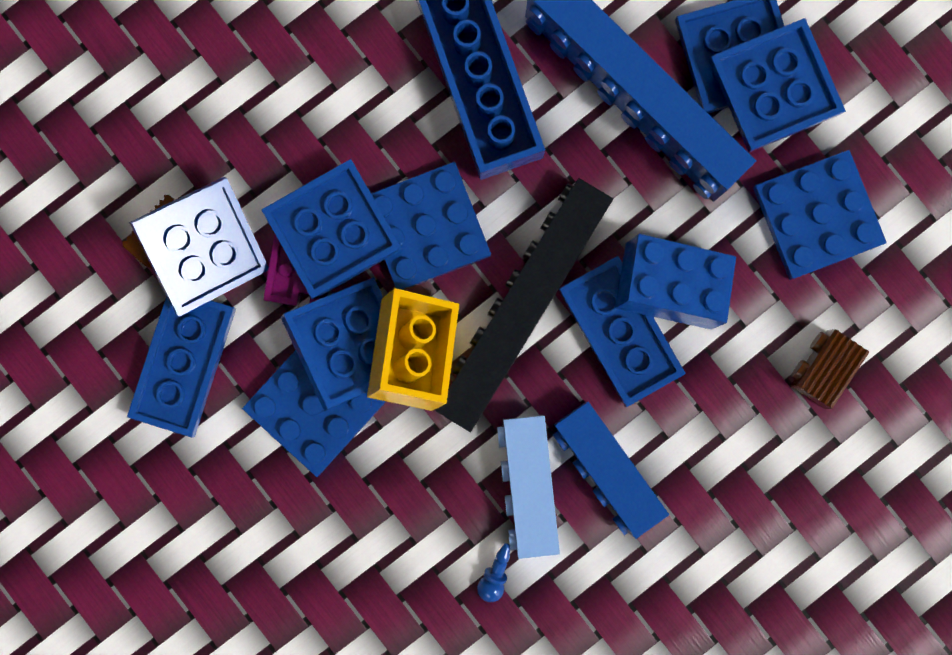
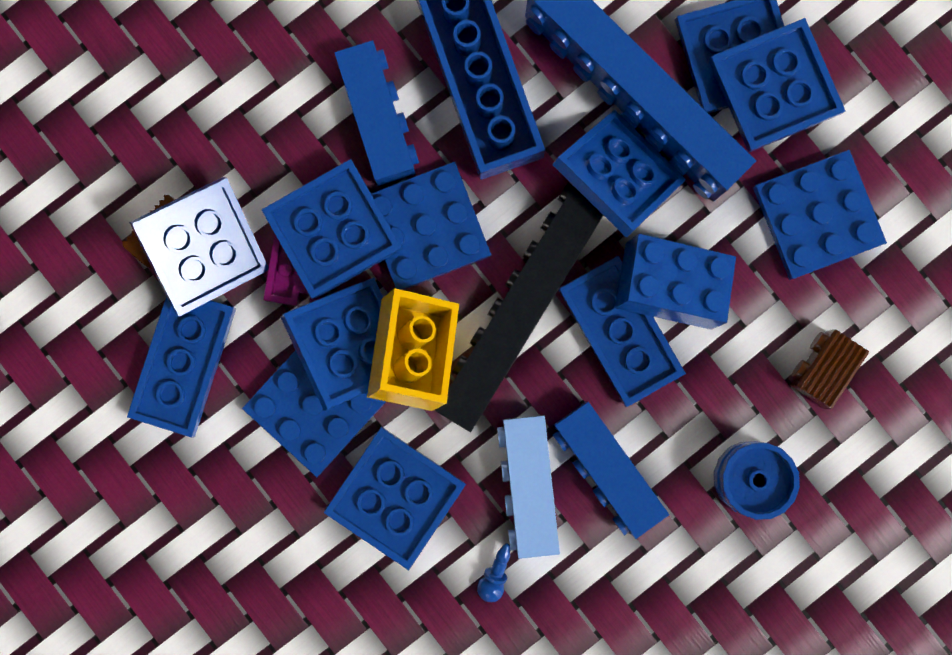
none -> blue plate [324,427,466,570]
none -> blue brick [334,40,419,186]
none -> blue plate [552,109,686,238]
none -> blue wheel [714,441,800,520]

